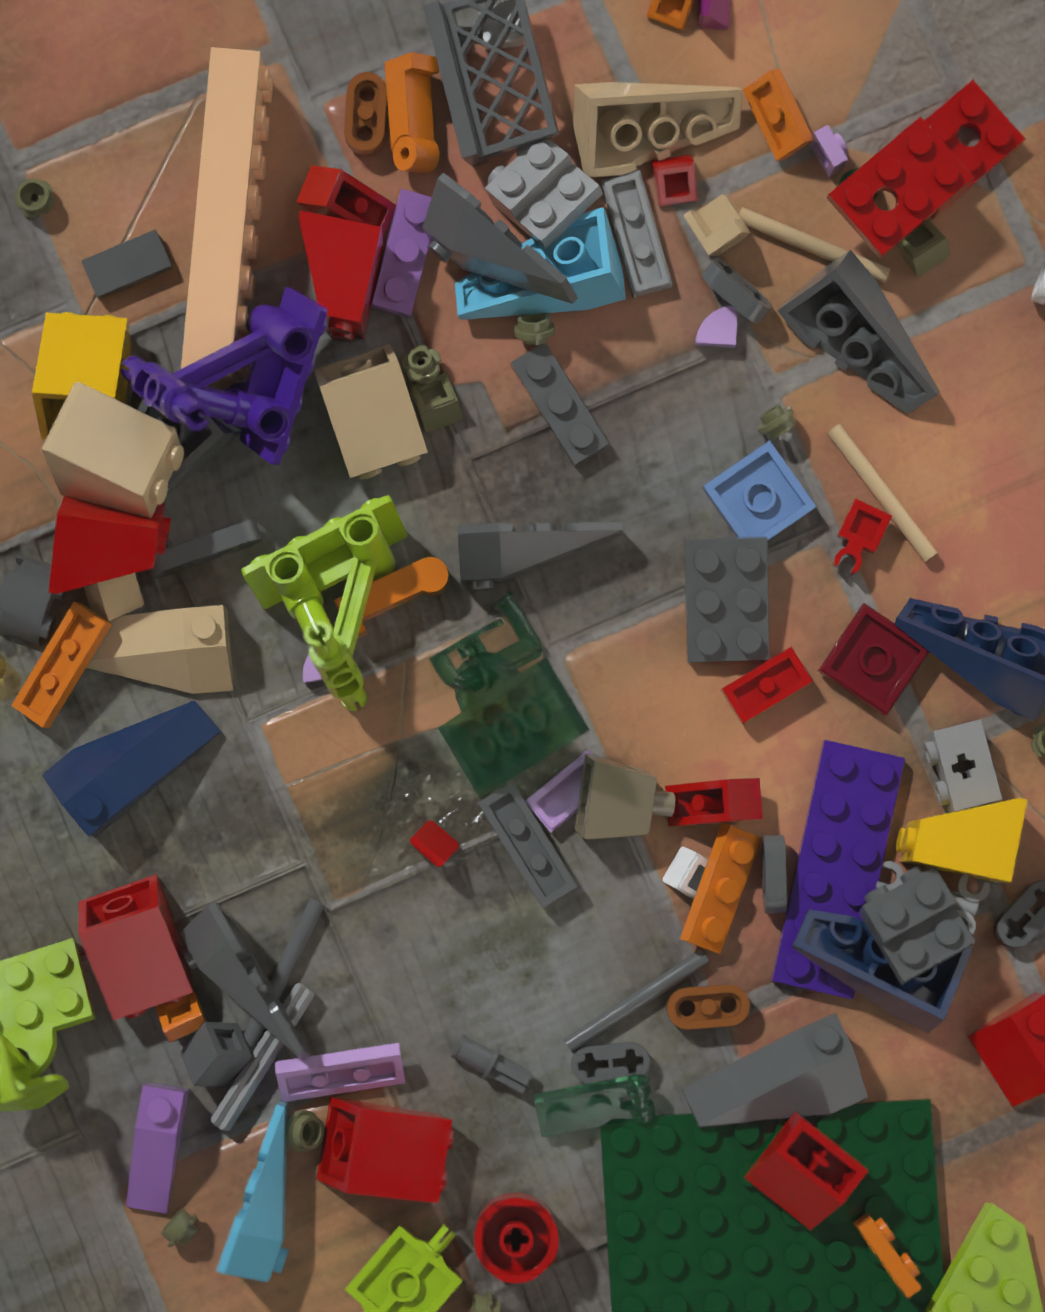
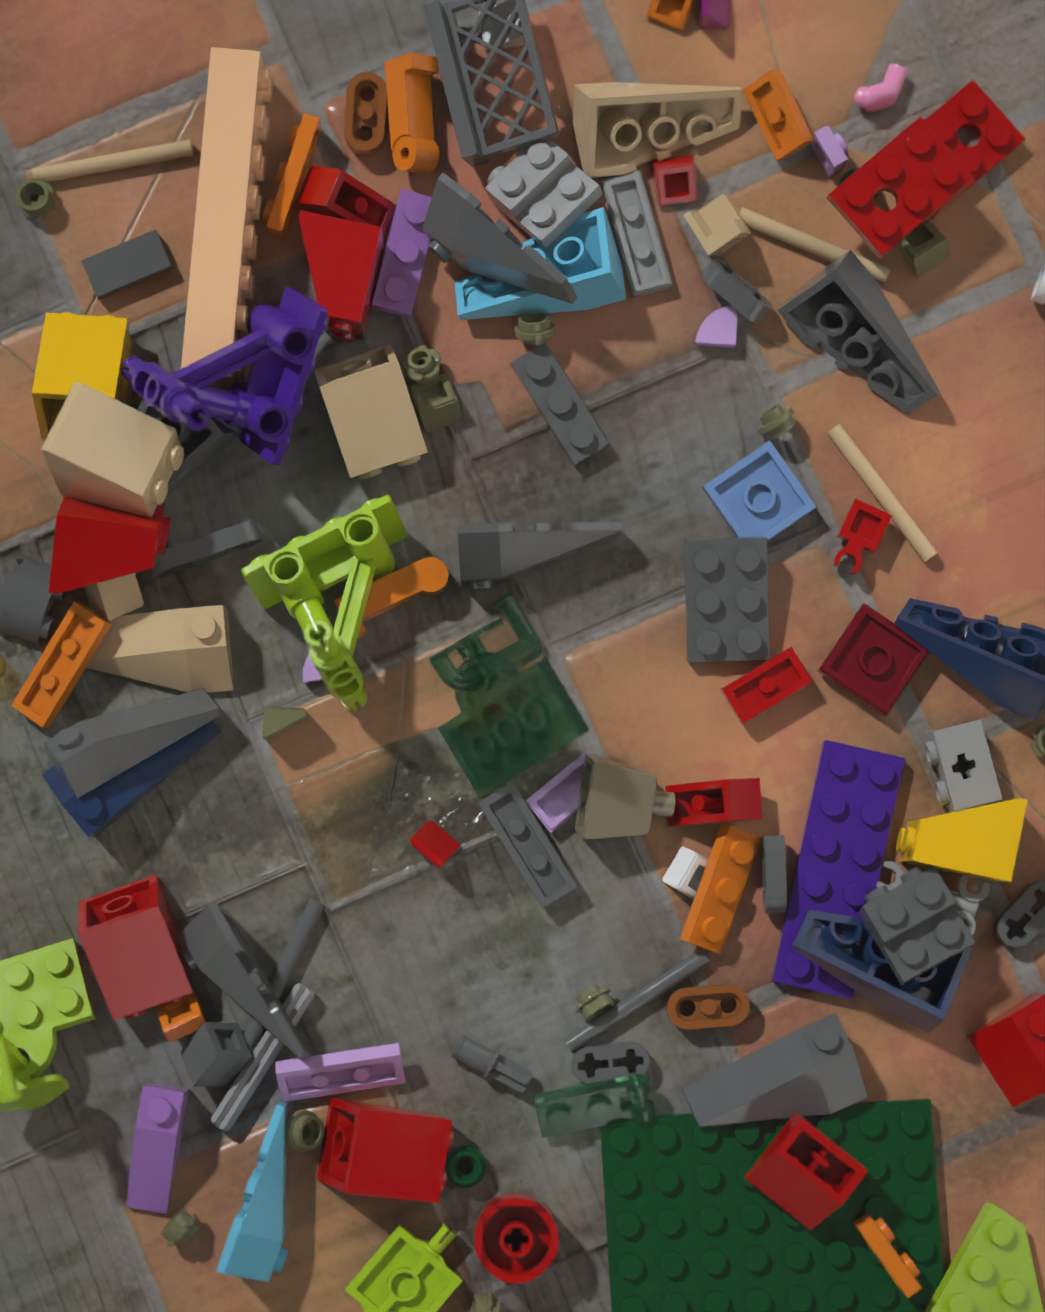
none -> tan bar [32,139,194,182]
none -> dark grey wedge [44,689,222,798]
none -> orange plate [262,113,322,241]
none -> olive slope [263,706,308,741]
none -> dark green plate [445,1145,486,1188]
none -> olive plate [575,985,614,1022]
none -> bright pink arm [854,64,908,112]

